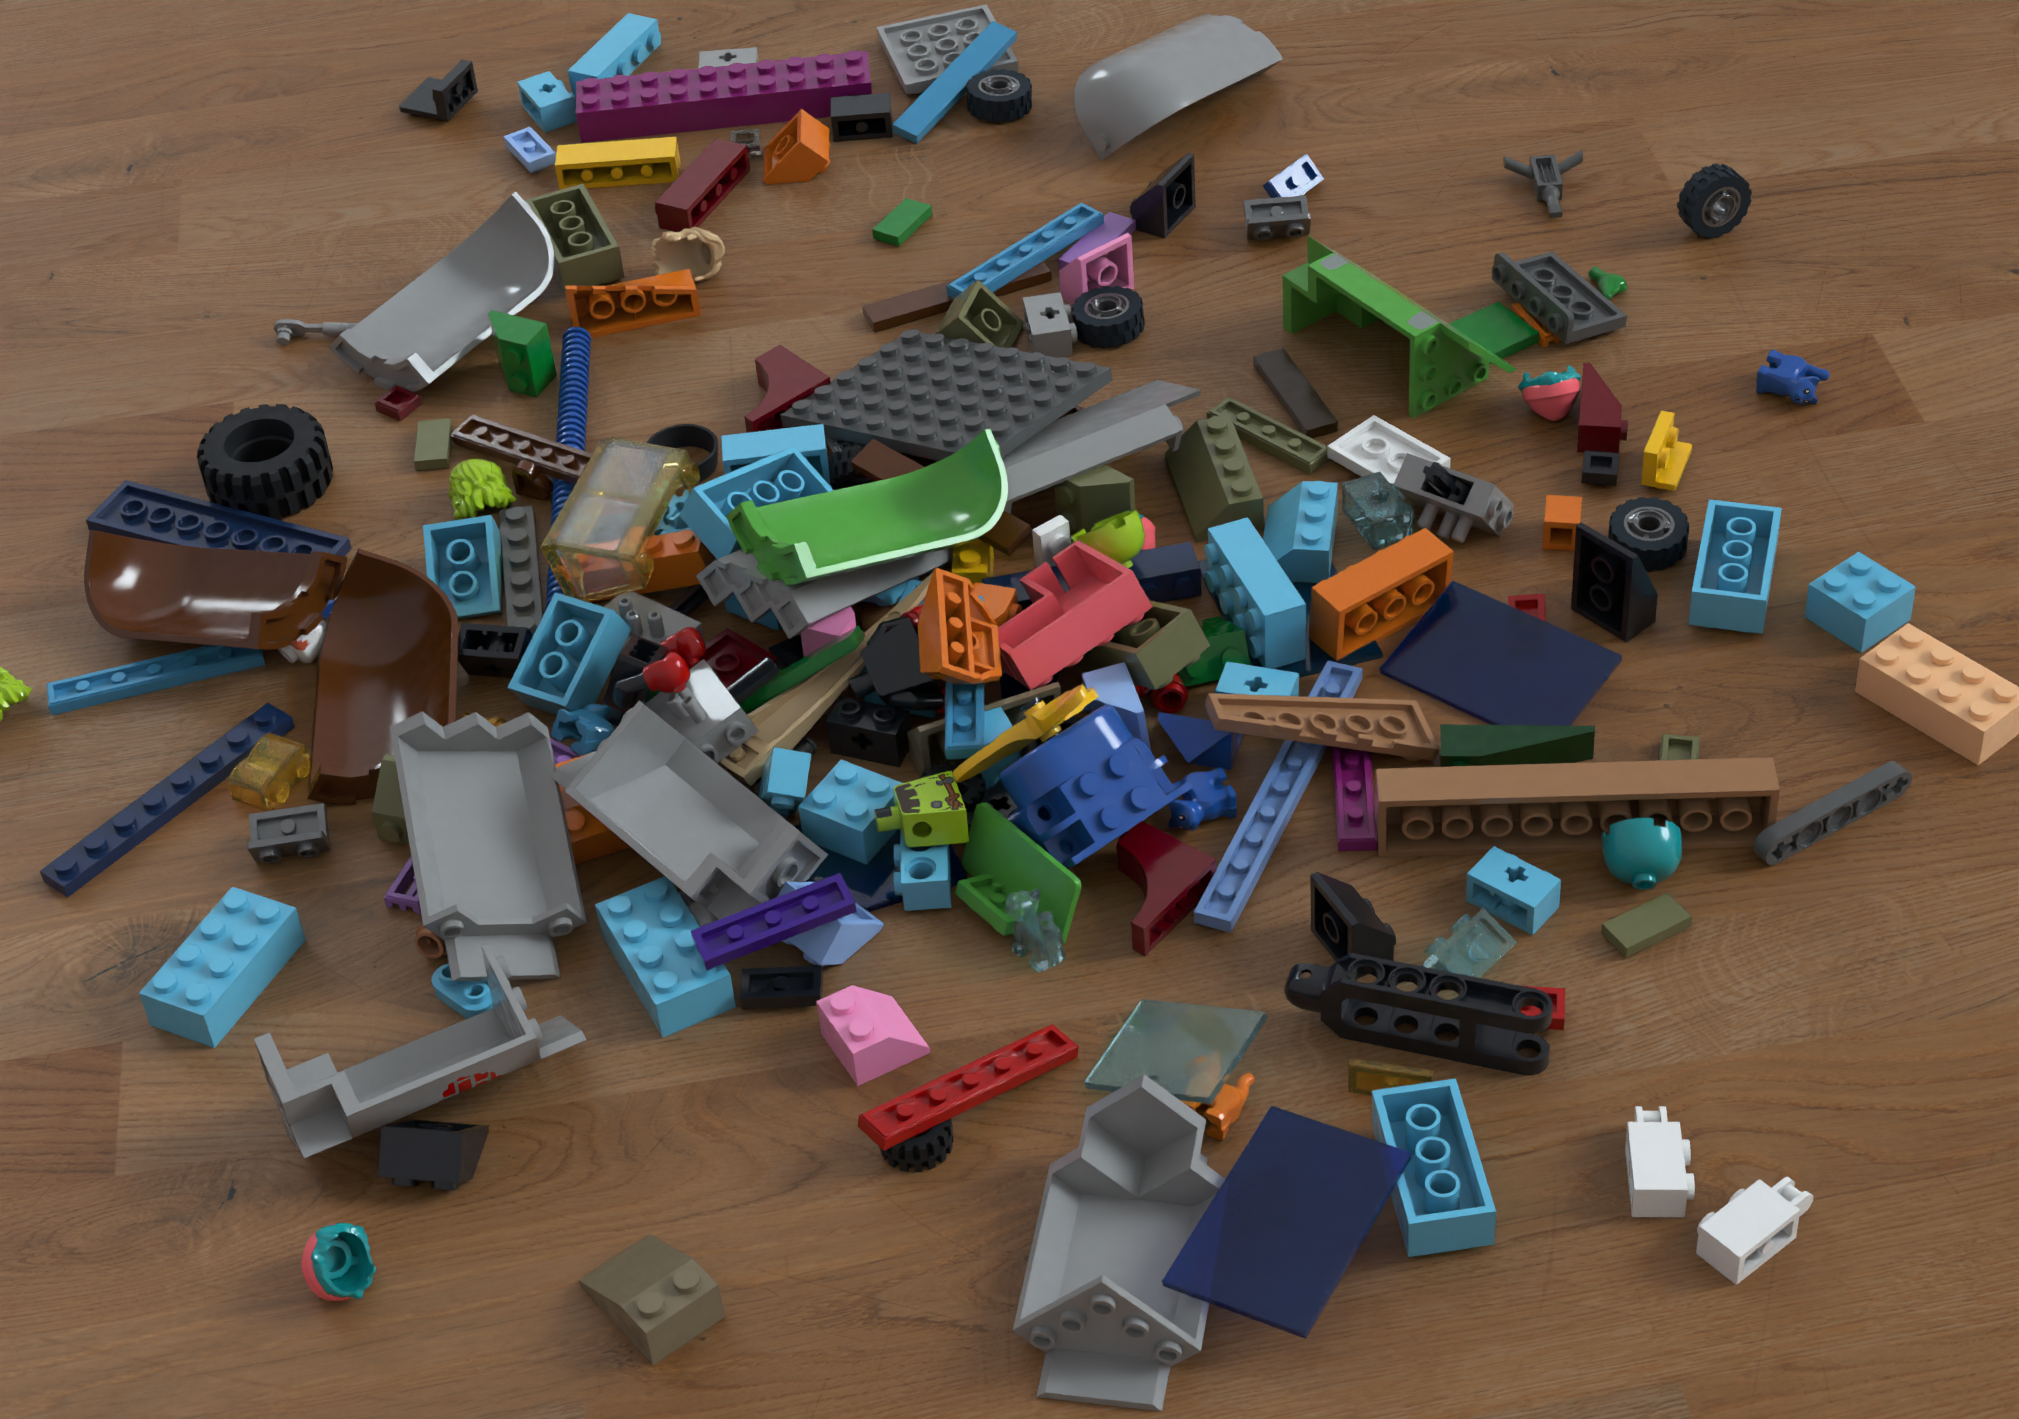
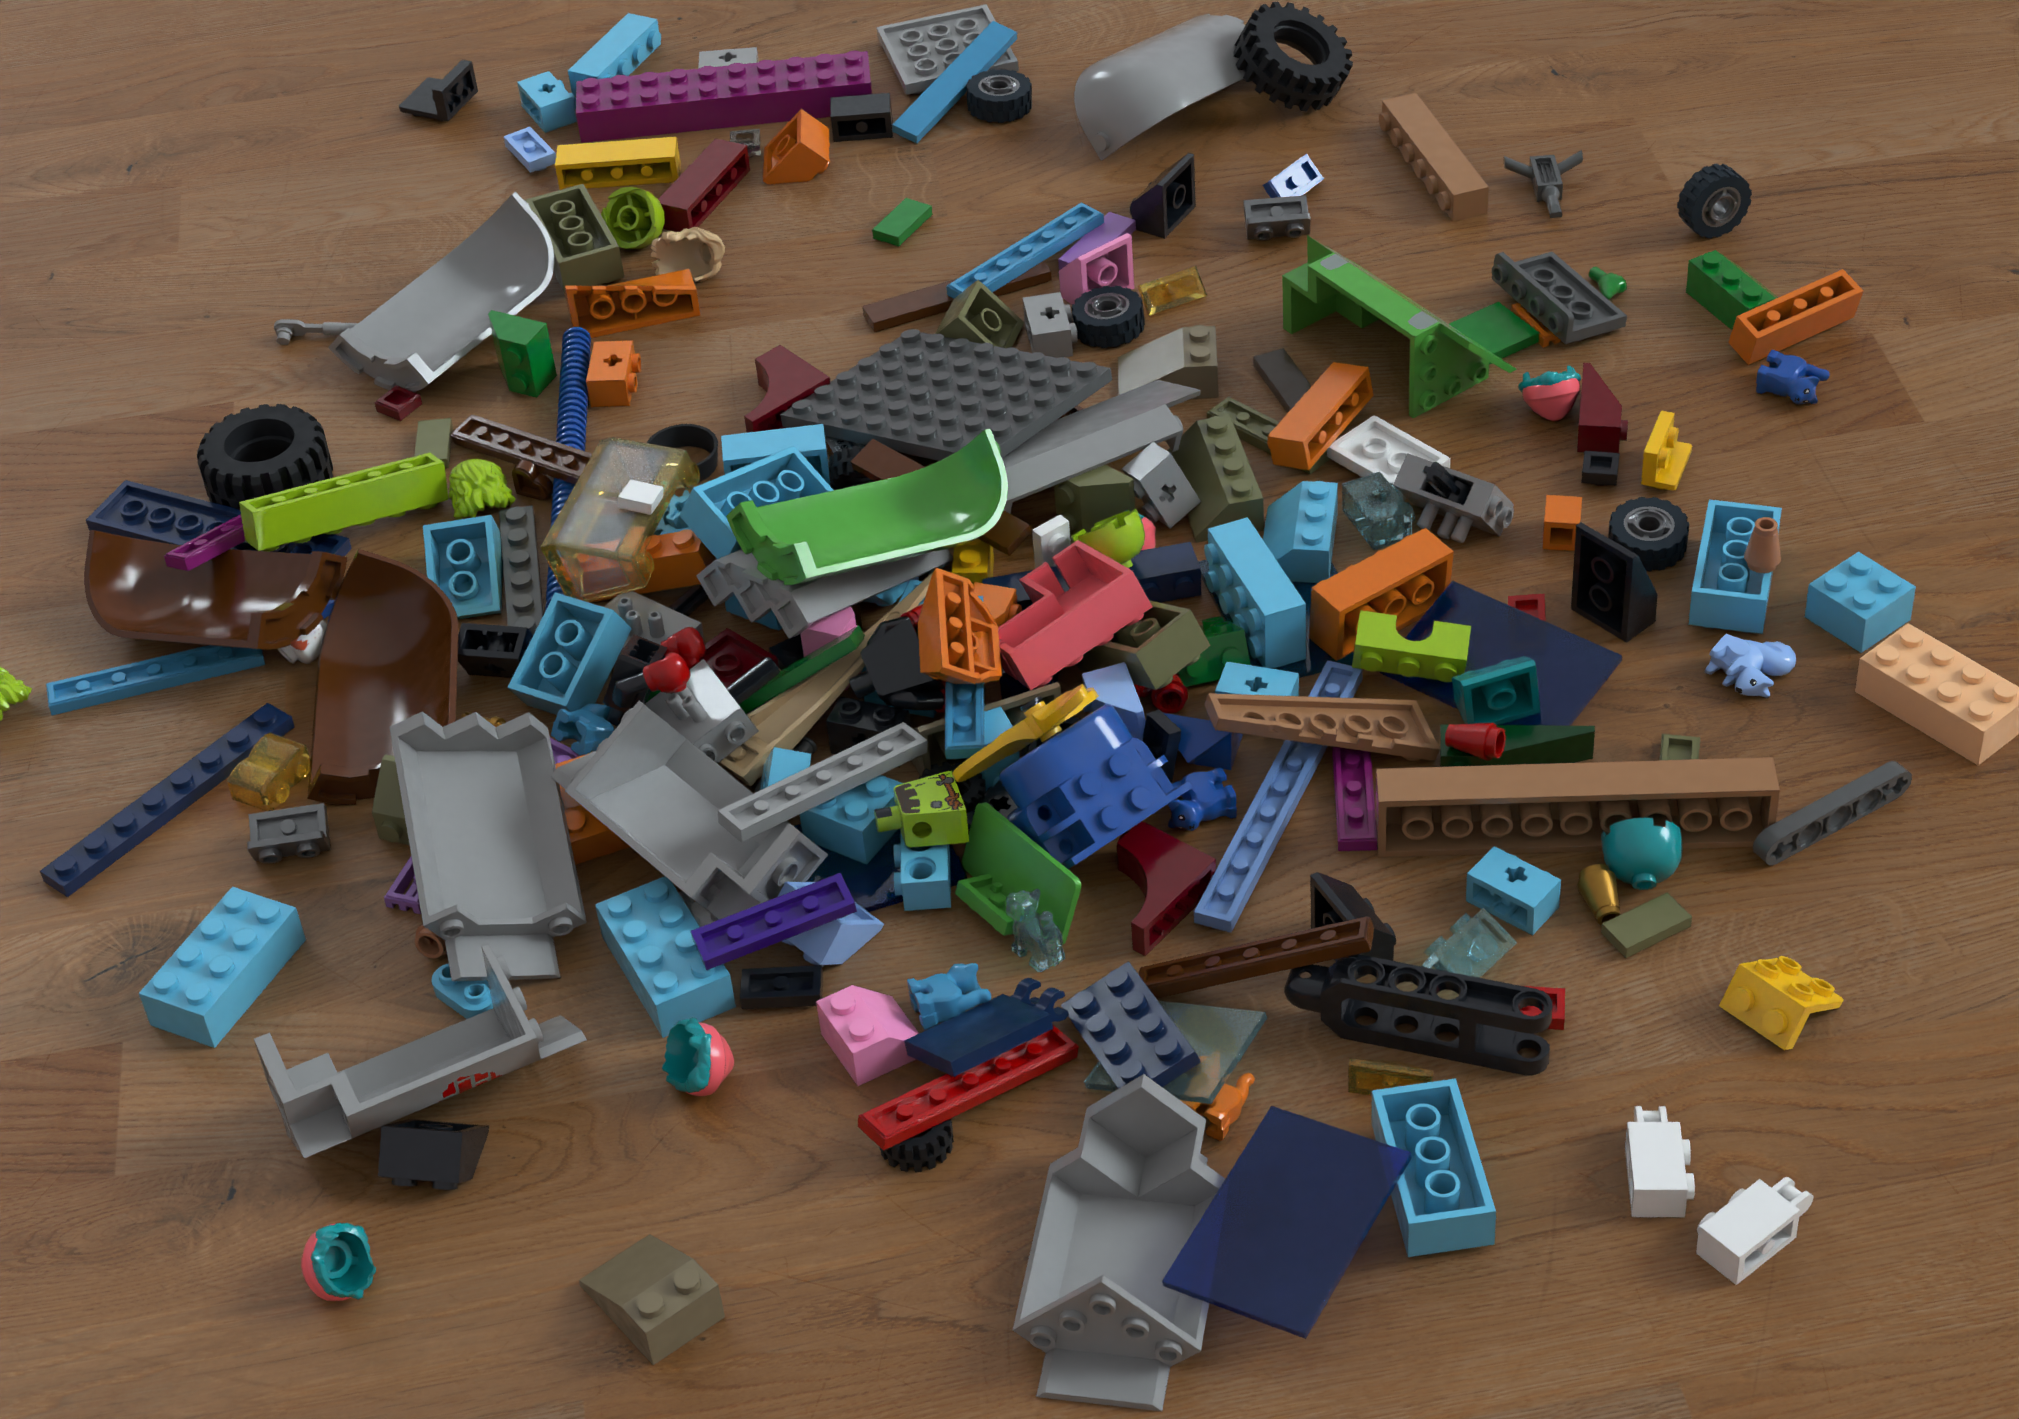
none -> magenta tile [164,514,245,571]
none -> lime brick [239,452,449,552]
none -> orange brick [586,340,641,407]
none -> lime cylinder [601,187,665,249]
none -> white tile [618,479,664,515]
none -> teal hair [662,1017,734,1096]
none -> light grey plate [718,722,927,843]
none -> dark blue tile [904,978,1069,1077]
none -> dark azure animal [907,963,991,1030]
none -> dark blue plate [1061,961,1201,1089]
none -> dark tan slope [1118,325,1219,399]
none -> light grey brick [1122,442,1201,528]
none -> clear yellow slope [1137,266,1207,316]
none -> reddish brown tile [1139,916,1374,999]
none -> black plate [1142,710,1181,784]
none -> black tyre [1233,1,1353,112]
none -> orange brick [1267,362,1374,470]
none -> lime arch [1352,610,1471,682]
none -> medium nougat brick [1379,93,1489,221]
none -> red cone [1445,723,1506,761]
none -> teal slope [1452,656,1541,725]
none -> pearl gold cone [1577,864,1621,925]
none -> green slope [1686,250,1778,330]
none -> light blue animal [1705,633,1796,698]
none -> yellow bracket [1719,956,1843,1050]
none -> orange brick [1728,269,1863,365]
none -> nougat cone [1744,517,1781,573]

